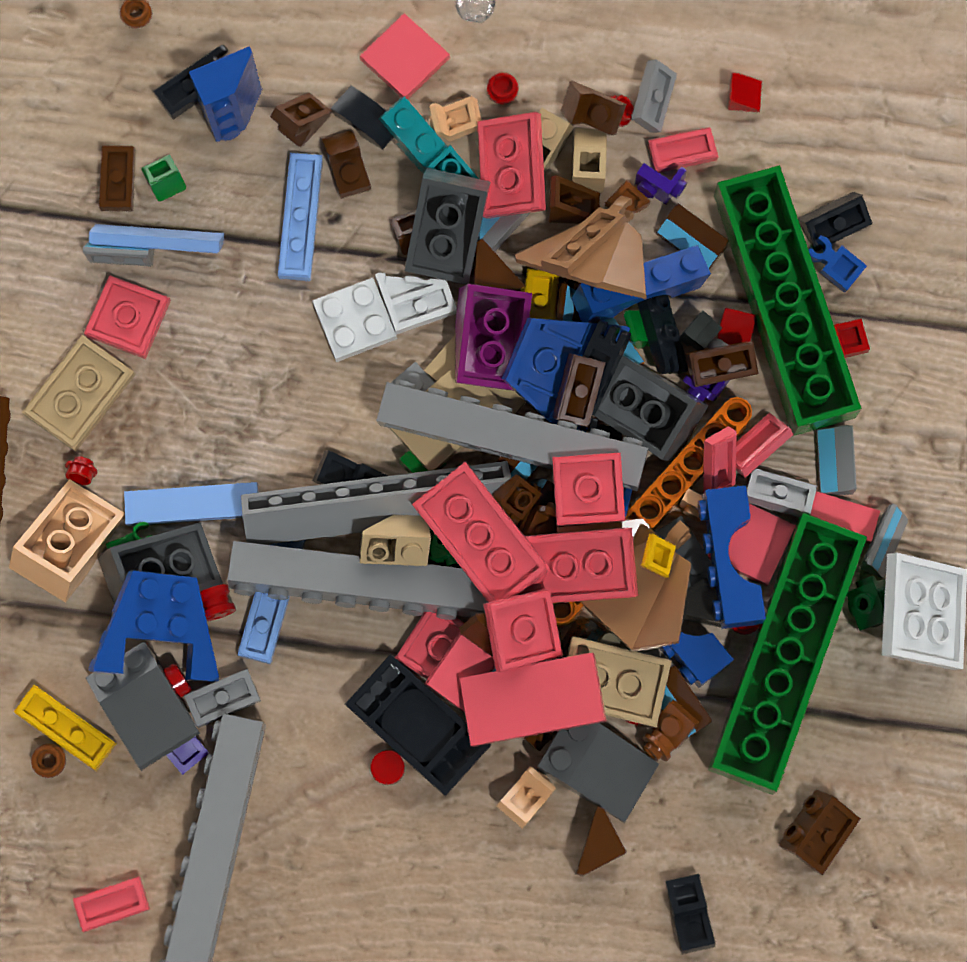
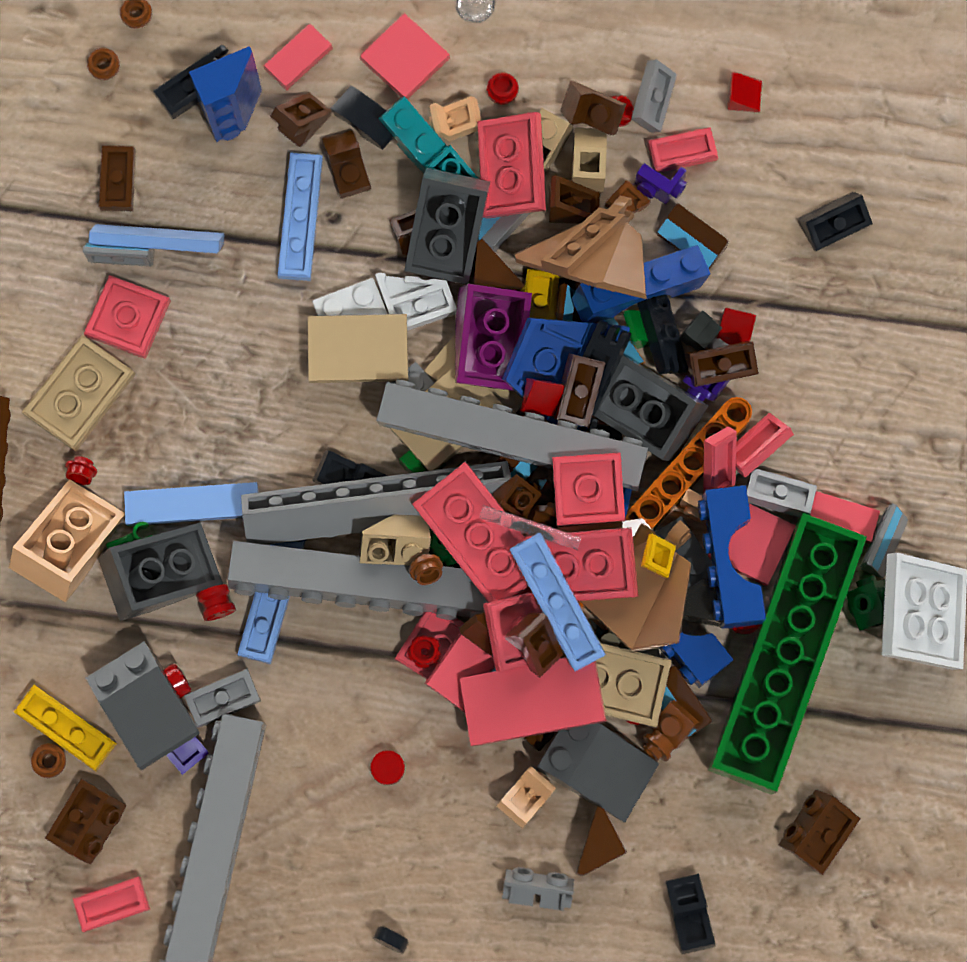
blue wing [89,571,219,682] -> none
green slope [141,155,186,202] -> none
black slope [345,654,491,797] -> none
green brick [714,165,862,436] -> none
blue plate [809,235,867,293] -> none
slope [816,425,857,495] -> none
red plate [834,318,870,358] -> none
none -> reddish brown bracket [45,778,126,864]
none -> dark orange plate [87,48,120,80]
none -> coral tile [264,24,332,91]
none -> tan tile [308,314,408,383]
none -> black tile [373,926,409,954]
none -> red plate [407,635,441,668]
none -> dark orange plate [409,554,443,585]
none -> clear bar [479,505,582,550]
none -> light grey hinge [502,867,574,911]
none -> reddish brown slope [505,612,564,678]
none -> light blue tile [510,532,606,672]
none -> red slope [521,378,565,417]

